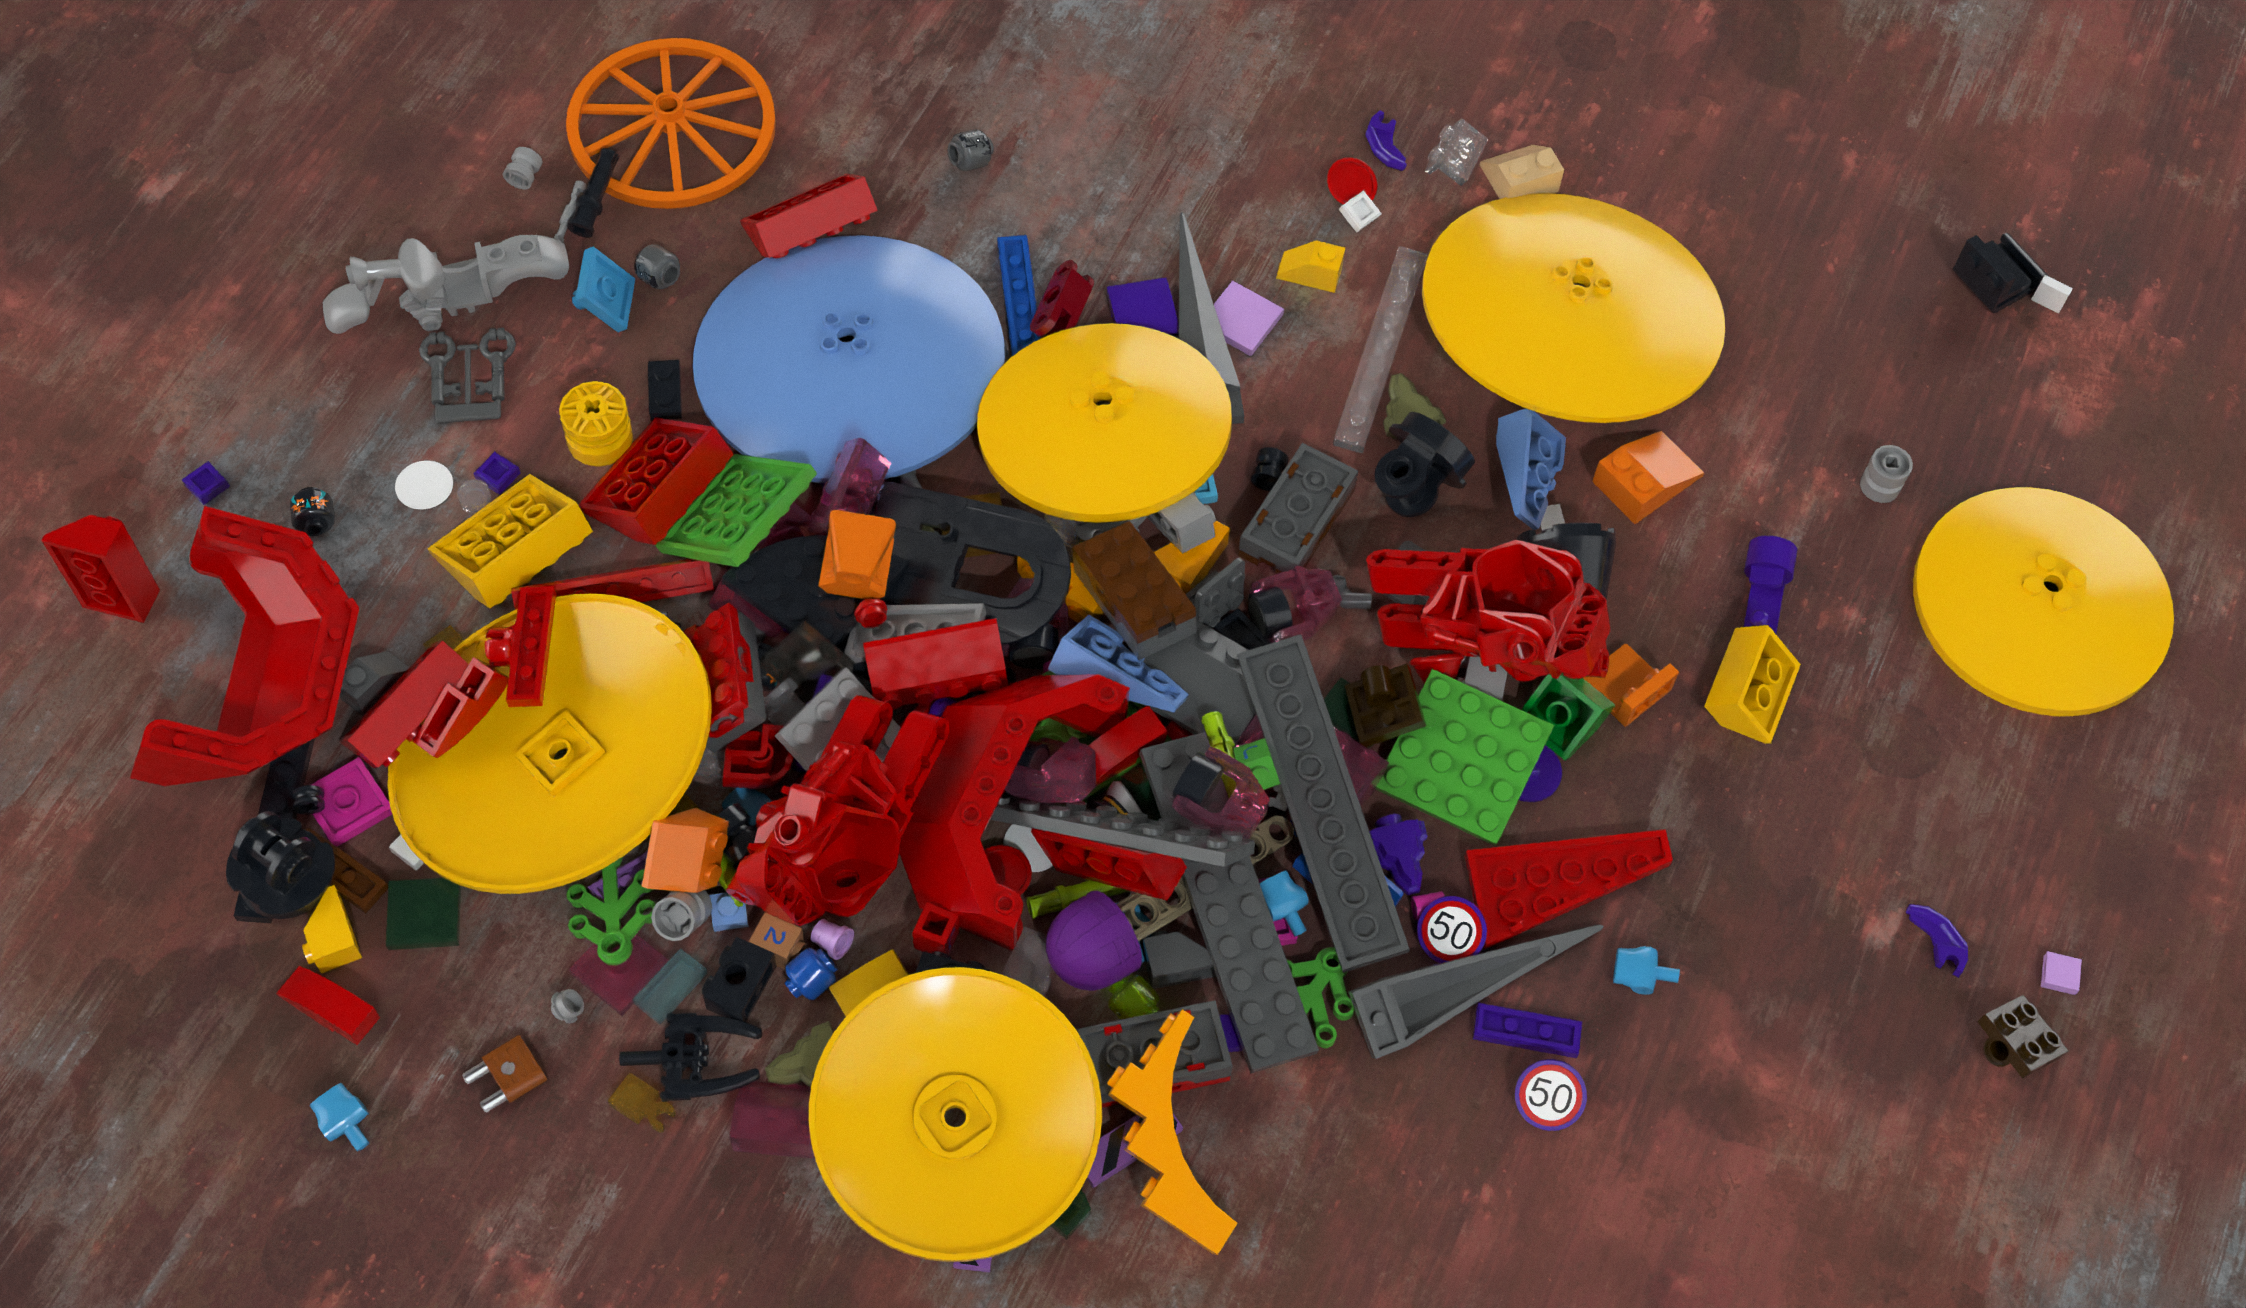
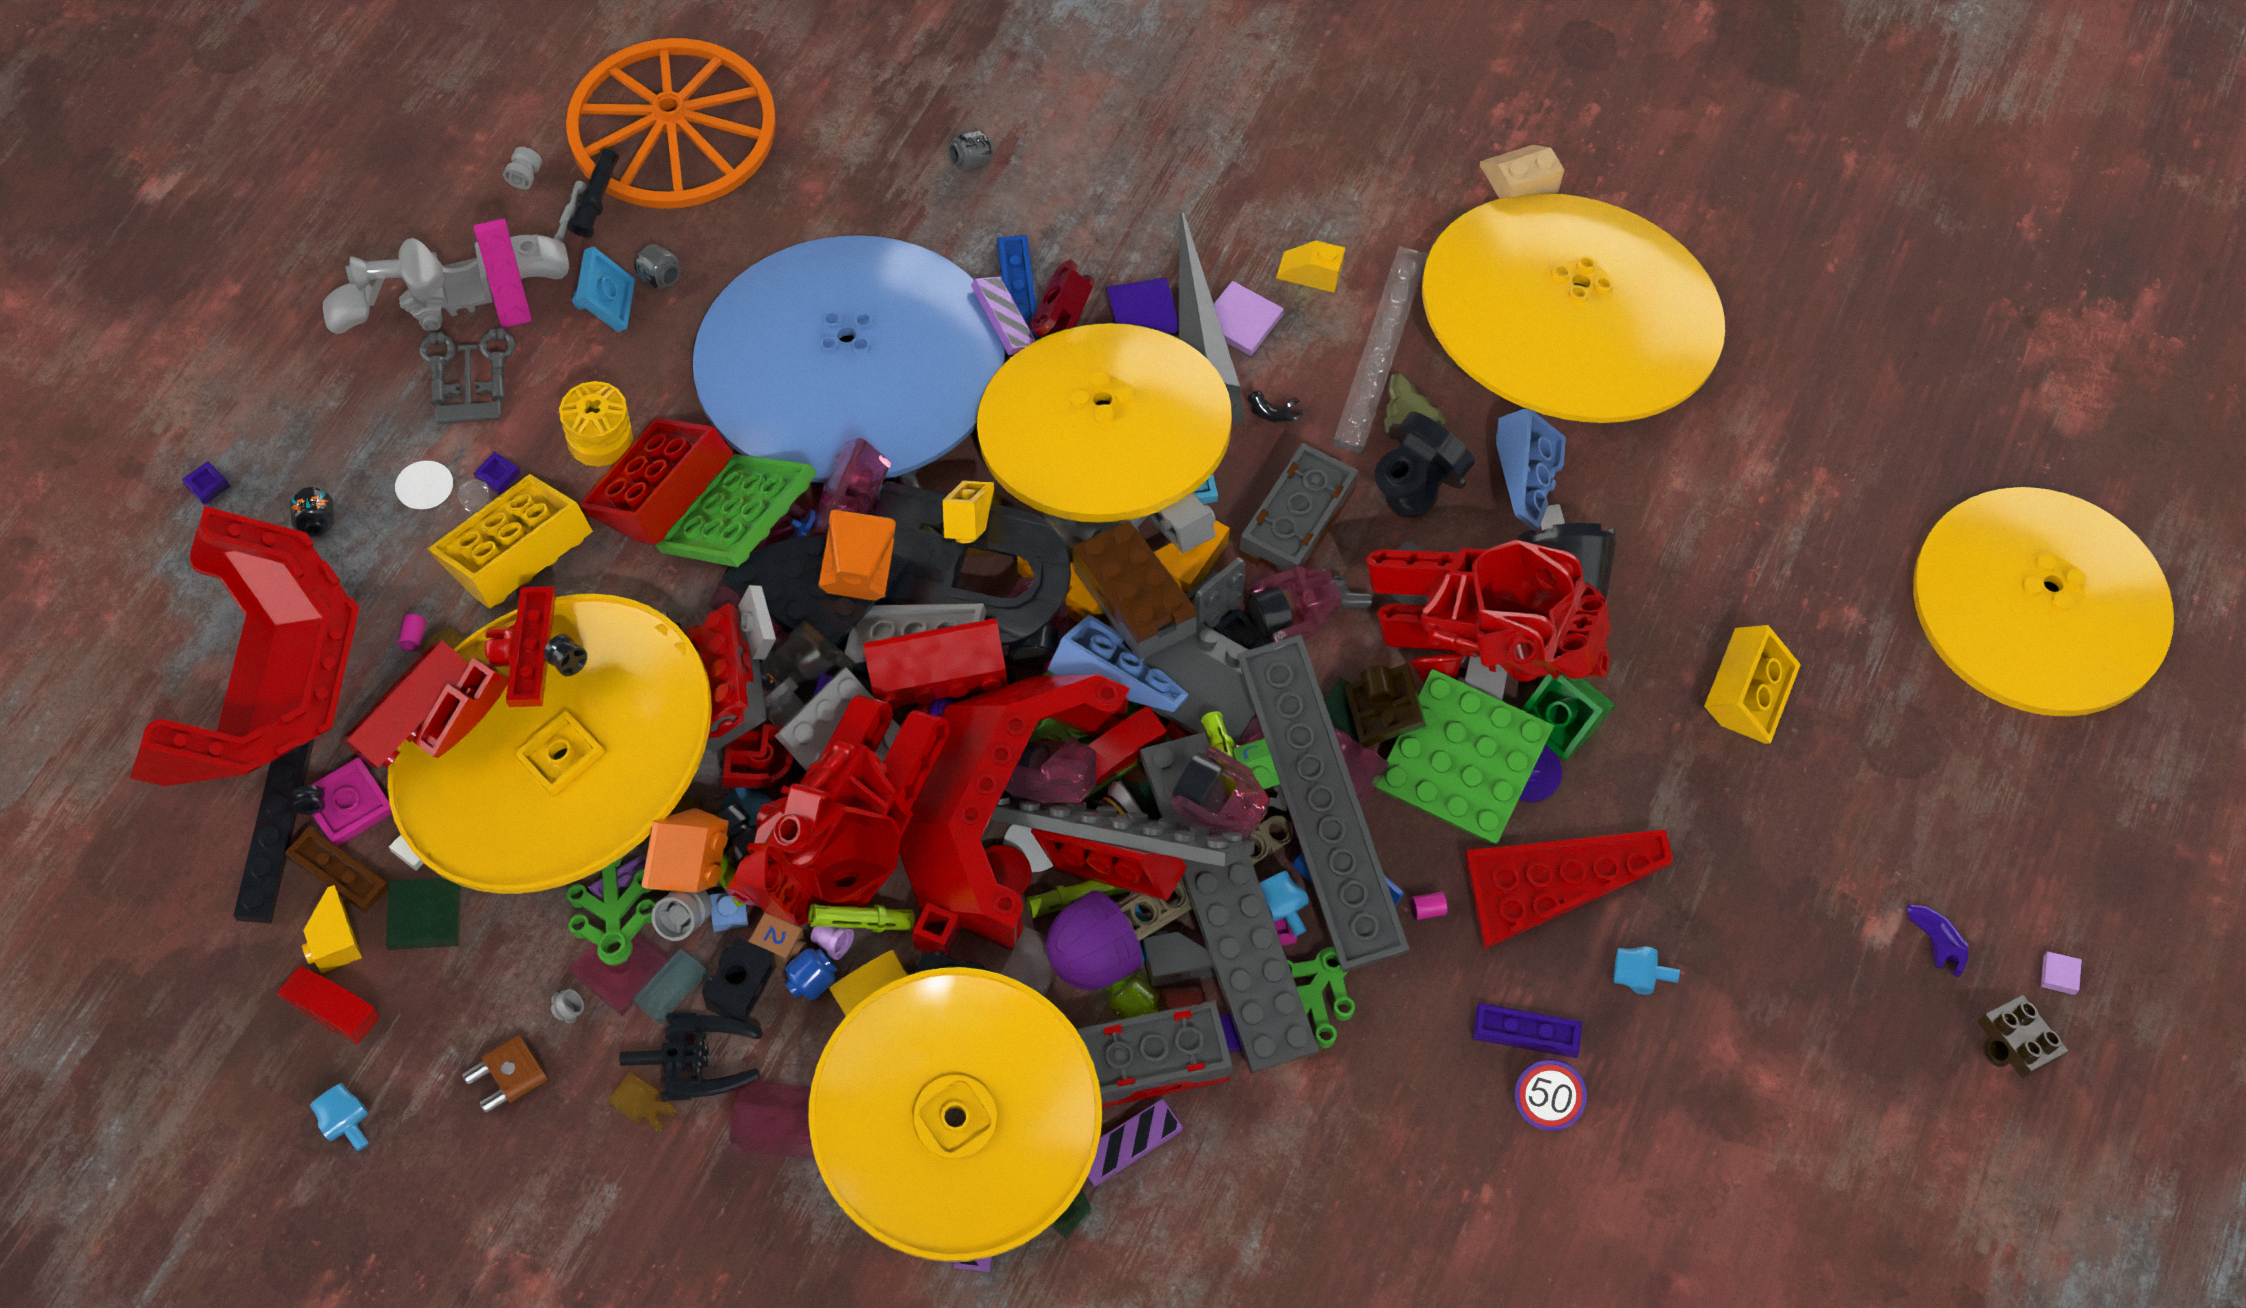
red slope [41,515,160,623] -> none
black piece [226,811,335,919] -> none
dark grey slope [339,651,409,716] -> none
red plate [511,559,714,610] -> none
black plate [648,360,682,421] -> none
red slope [740,174,878,258] -> none
olive rock [765,1021,834,1088] -> none
red plate [854,598,888,628] -> none
light orange arch [1107,1009,1238,1255] -> none
black wheel [1251,447,1288,491] -> none
red piece [1327,157,1378,205] -> none
white tile [1339,190,1382,233] -> none
dark grey plate [1348,924,1604,1059] -> none
dark purple piece [1365,110,1407,171] -> none
dark purple rock [1369,814,1428,895] -> none
piece [1417,896,1487,963] -> none
clear bracket [1425,118,1489,186] -> none
orange bracket [1583,644,1679,727] -> none
orange slope [1592,431,1704,524] -> none
dark purple piece [1744,536,1798,635] -> none
light grey wheel [1860,445,1913,503] -> none
black piece [1953,233,2049,313] -> none
white tile [2031,275,2073,313] -> none
none -> dark pink hinge [397,614,426,651]
none -> dark pink plate [473,218,532,328]
none -> black wheel [544,634,587,676]
none -> light grey plate [738,585,776,660]
none -> blue plant [789,509,815,539]
none -> lime pin [808,904,915,933]
none -> yellow slope [943,481,994,543]
none -> medium lavender tile [971,277,1035,355]
none -> clear red tile [1158,983,1203,1008]
none -> black piece [1248,390,1305,423]

